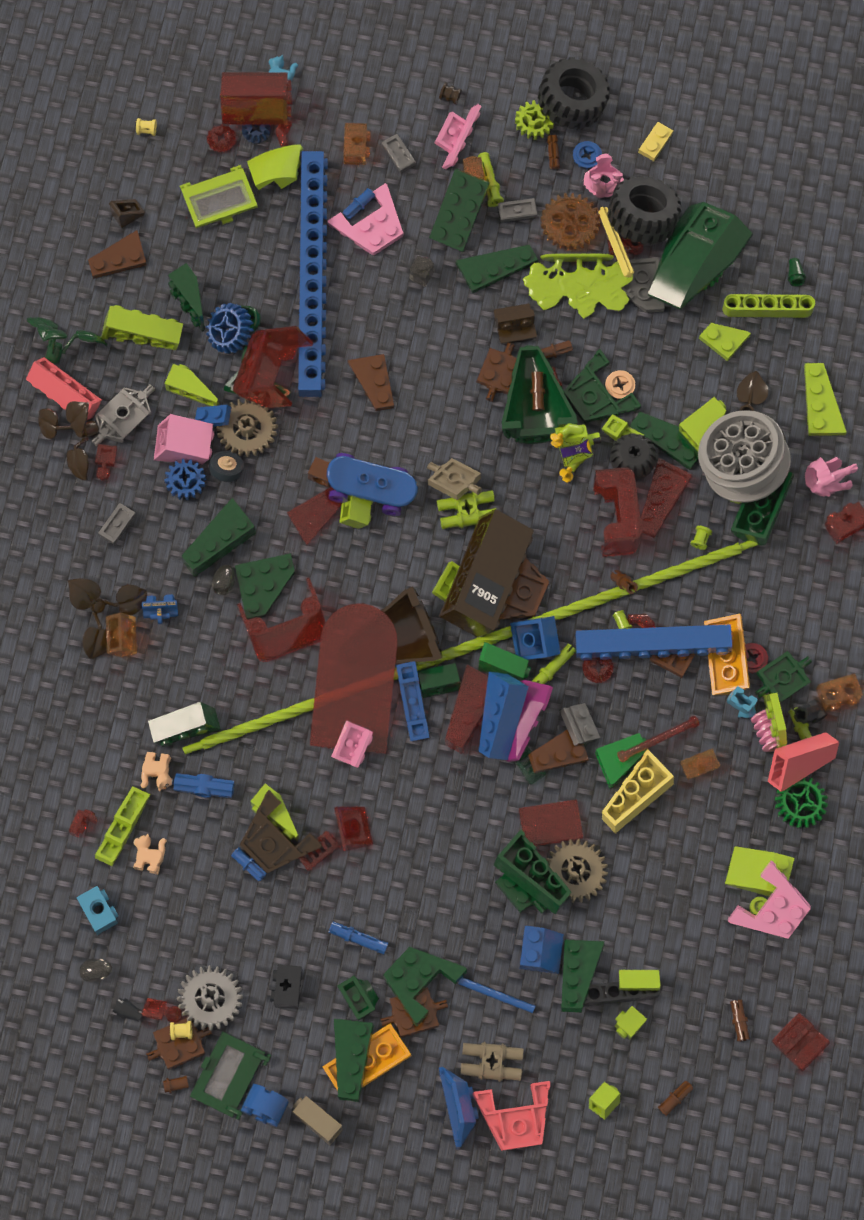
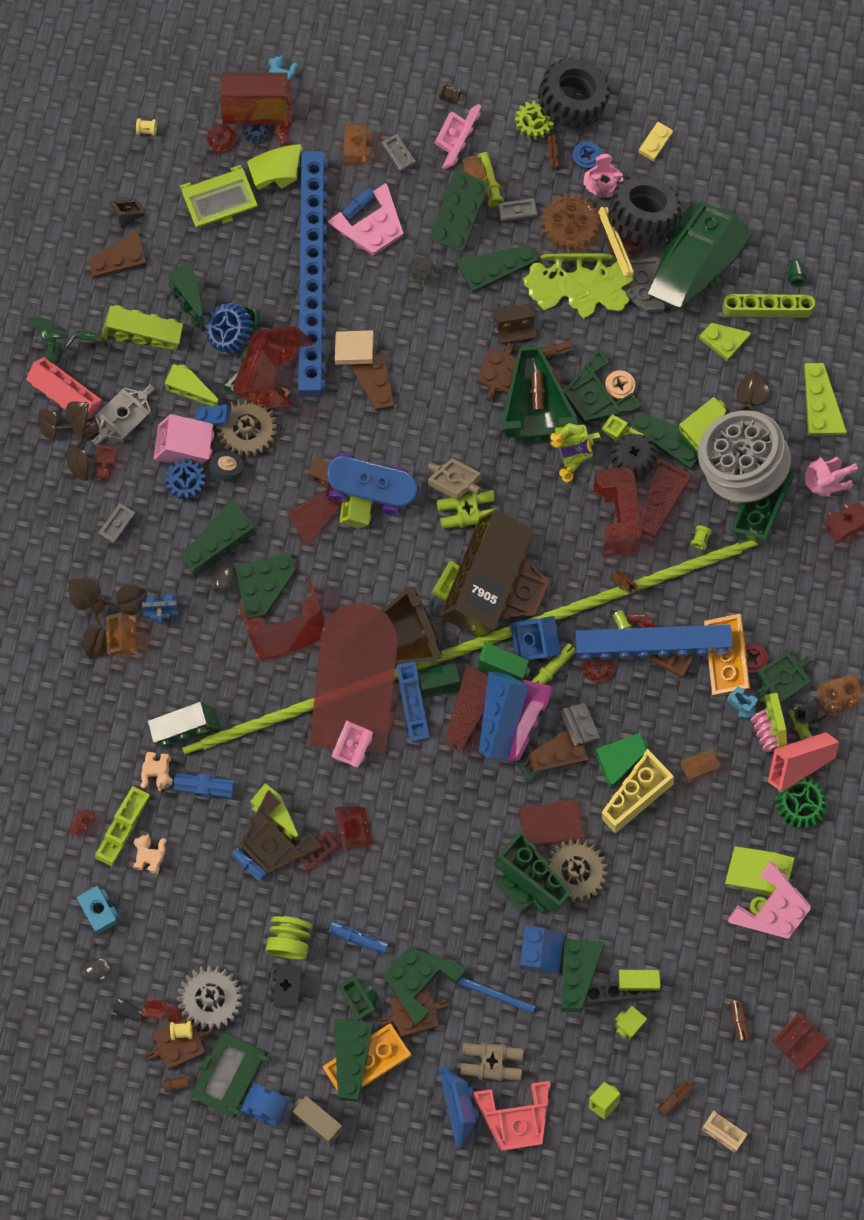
clear red bar [617,716,699,762] -> none
none -> lime wheel [265,916,312,960]
none -> tan tile [335,330,374,365]
none -> tan hinge [701,1111,747,1153]

